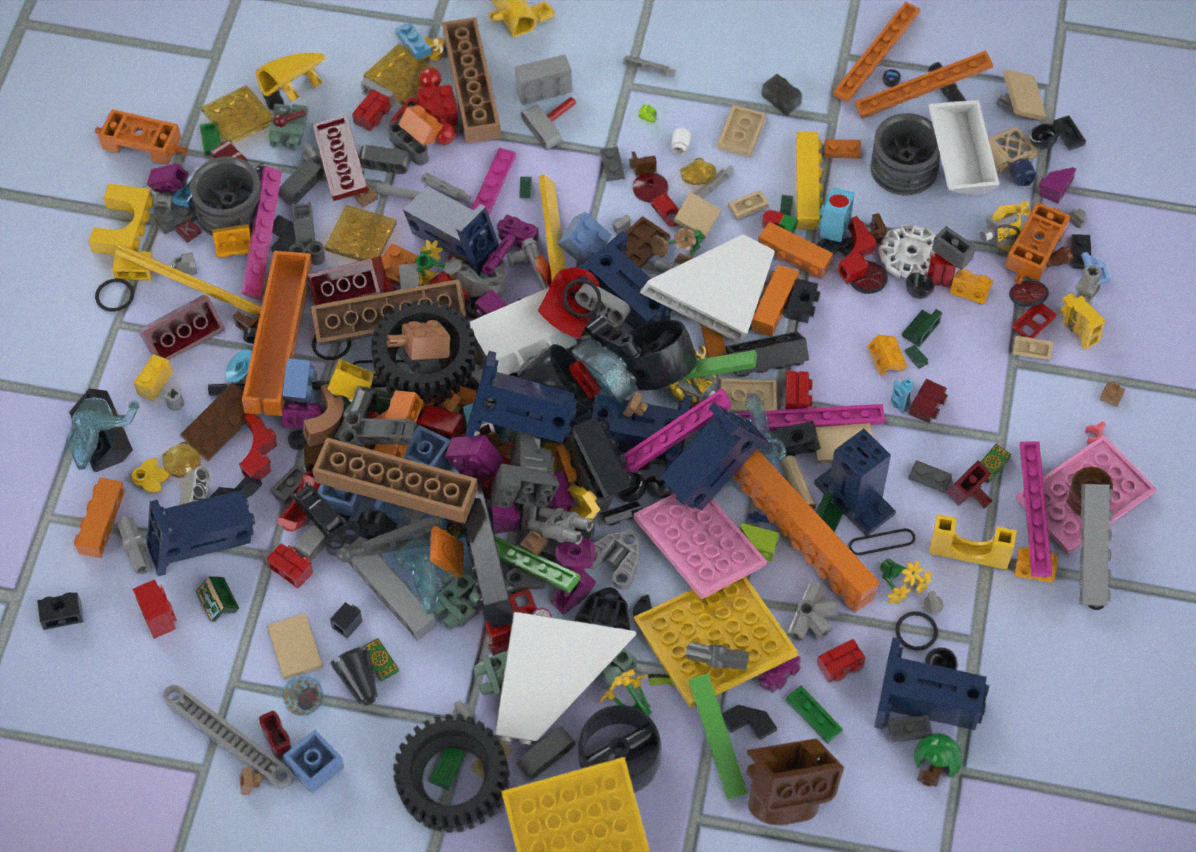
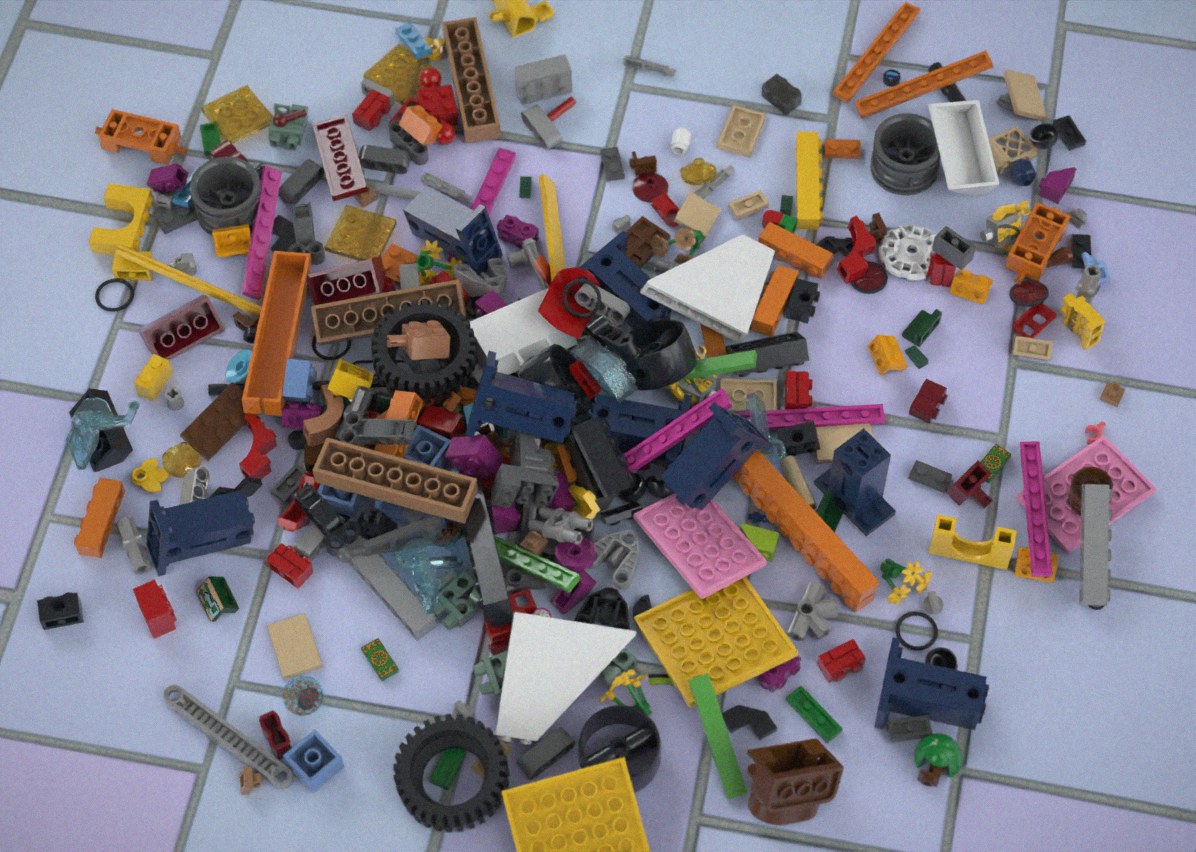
dark red tile [175,219,202,243] -> none
yellow piece [255,52,325,102] -> none
black wheel [262,90,284,110] -> none
light grey plate [302,143,320,163] -> none
black brick [330,602,363,639] -> none
black cone [330,646,378,706] -> none
orange tile [430,526,464,578] -> none
light grey piece [444,259,462,275] -> none
magenta pin [482,234,516,275] -> none
medium blue brick [558,211,612,265] -> none
medium nougat tile [623,391,648,418] -> none
clear neon green tile [638,104,657,123] -> none
dark grey piece [686,642,749,670] -> none
medium azure brick [818,187,855,242] -> none
black piece [849,528,916,555] -> none
medium azure hinge [891,379,914,413] -> none
black piece [905,273,934,299] -> none

